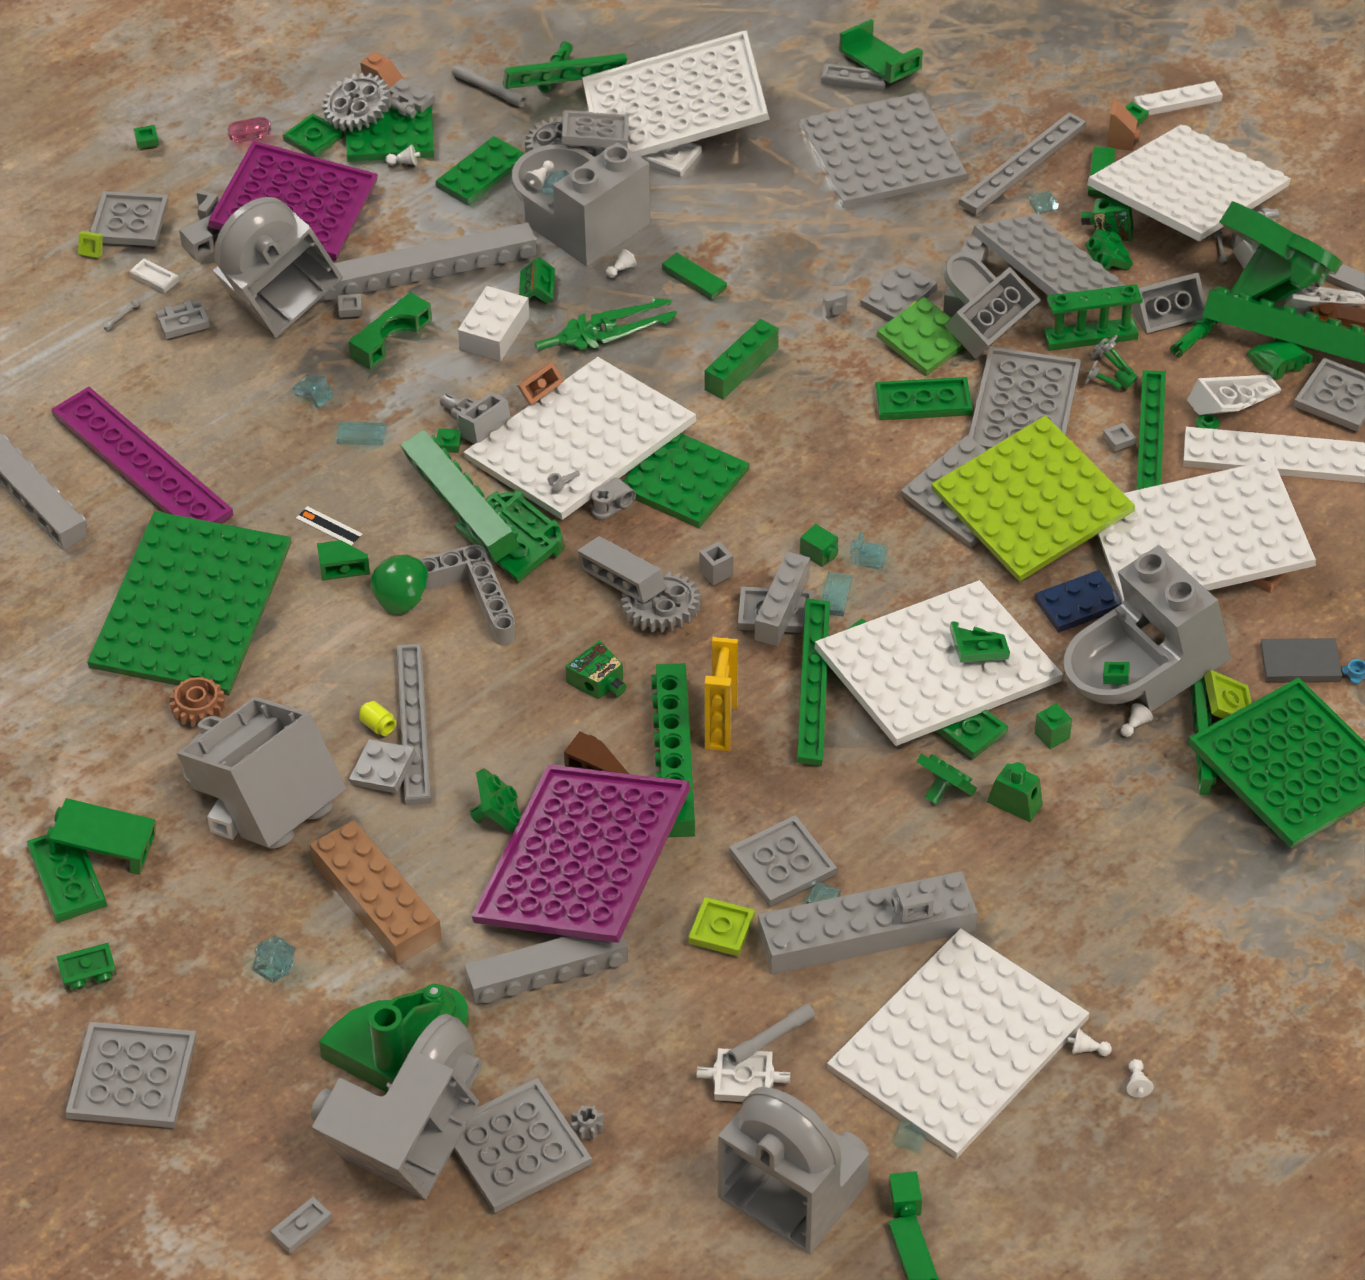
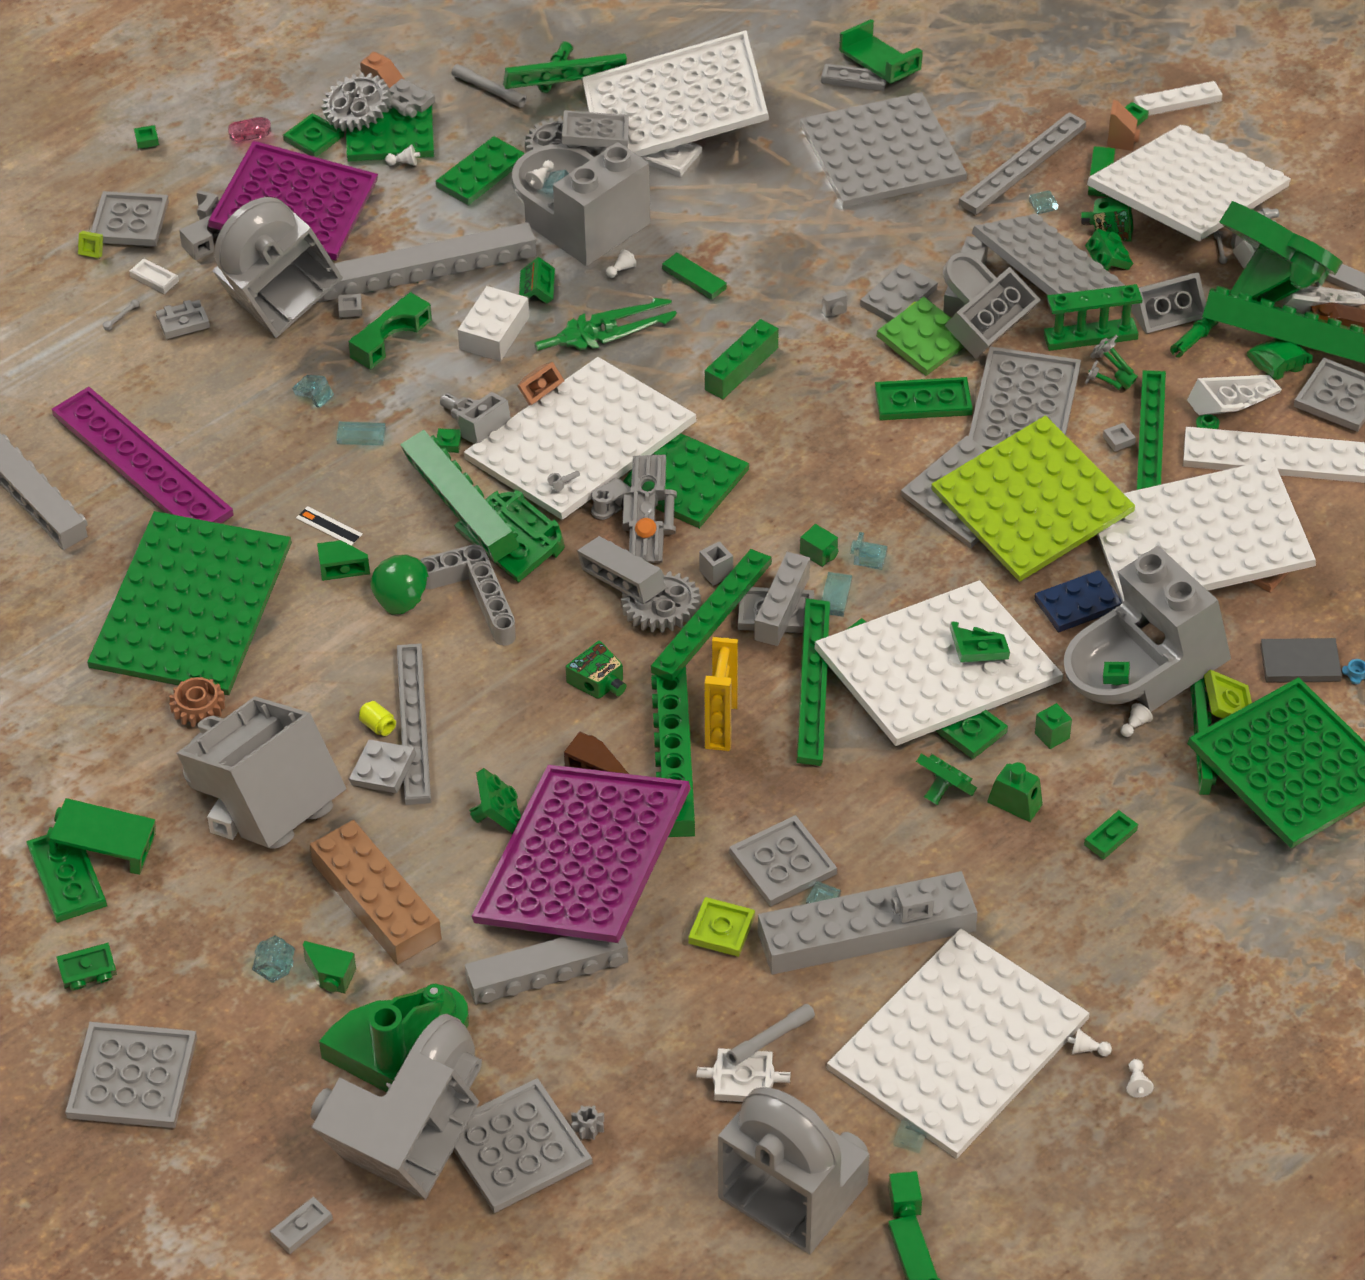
none -> green slope [303,941,356,994]
none -> light grey piece [622,455,677,563]
none -> green plate [651,549,772,681]
none -> green plate [1084,810,1138,860]

